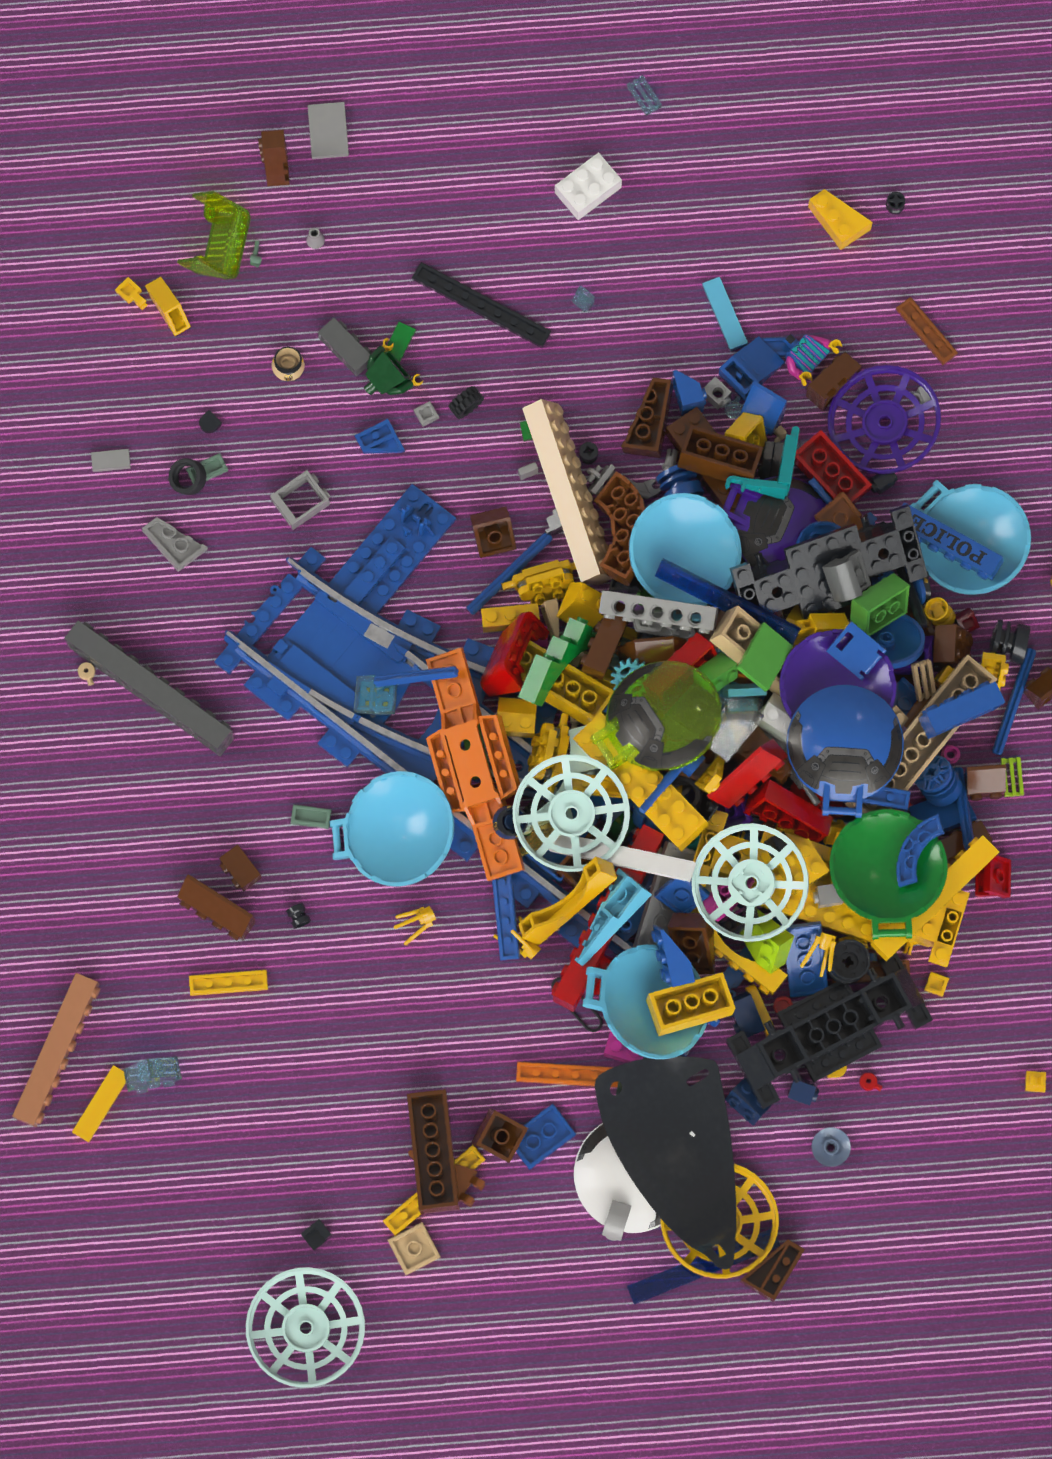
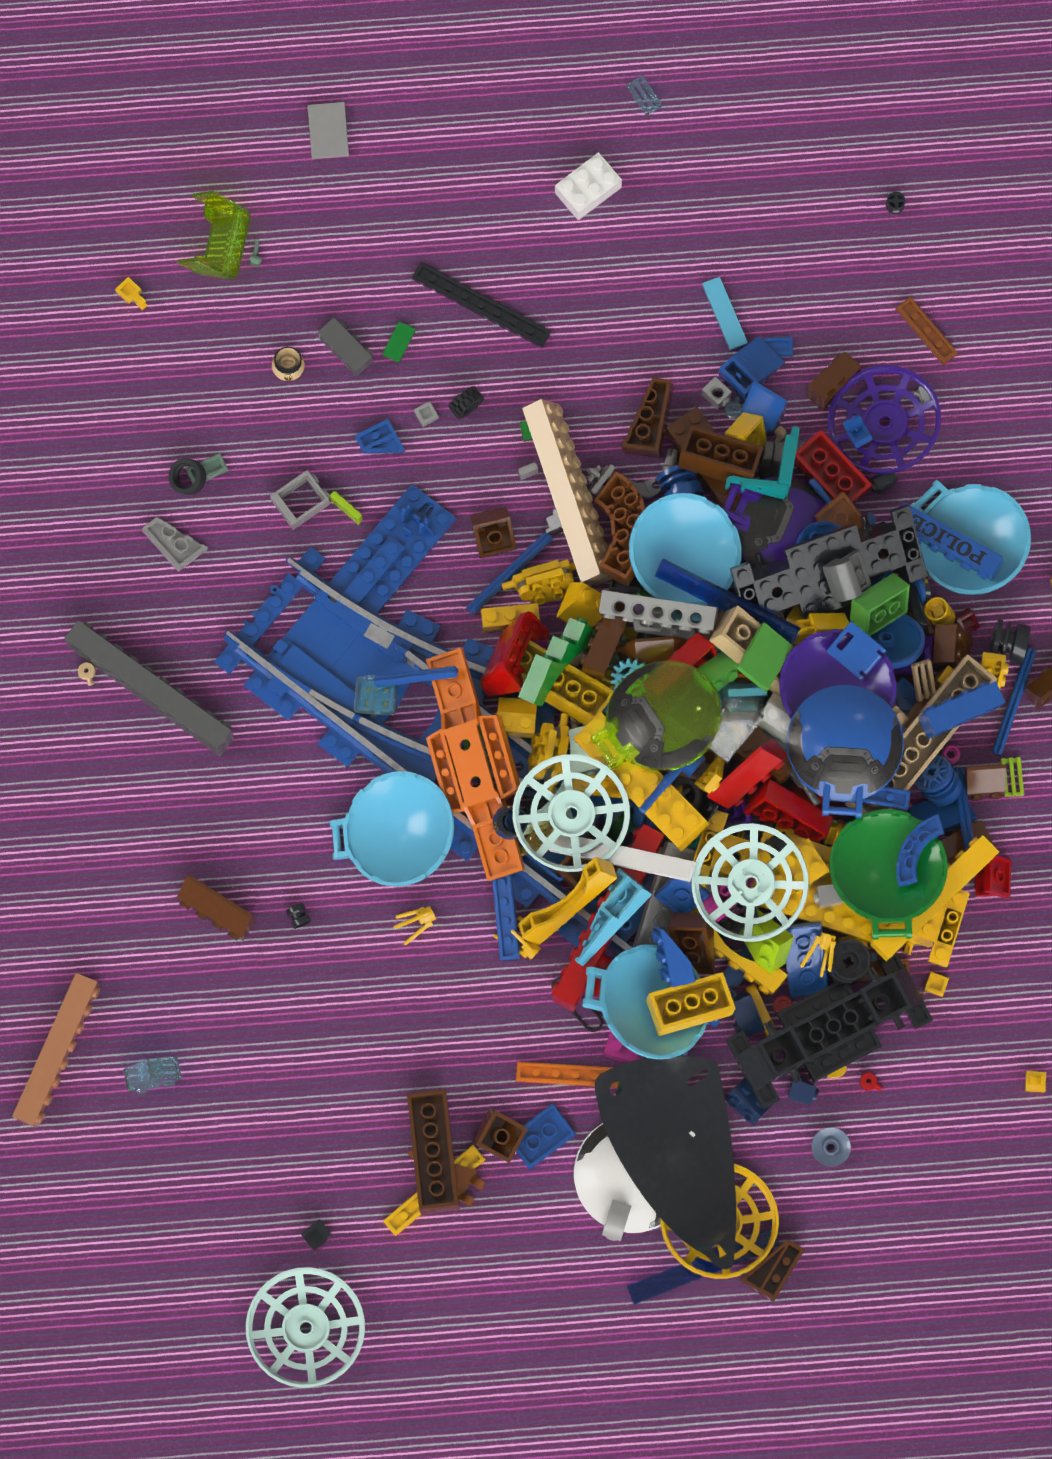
yellow tile [72,1065,130,1143] -> none
light grey tile [91,449,131,472] -> none
yellow slope [145,277,191,336] -> none
yellow tile [189,970,268,996] -> none
black tile [199,410,222,433] -> none
reddish brown brick [219,844,262,892] -> none
reddish brown wedge [258,130,290,187] -> none
sand green tile [291,804,332,829] -> none
light grey cone [306,228,325,249] -> none
dark green torso [364,338,424,395] -> none
tan tile [388,1222,441,1276] -> none
tan slope [540,598,559,640] -> none
clear light blue slope [572,285,595,312] -> none
black wheel [579,442,598,464] -> none
blue slope [672,370,707,417] -> none
torso [783,334,843,386] -> none
yellow wedge [808,189,873,250] -> none
none -> lime tile [330,491,363,525]
none -> blue bracket [843,414,873,448]

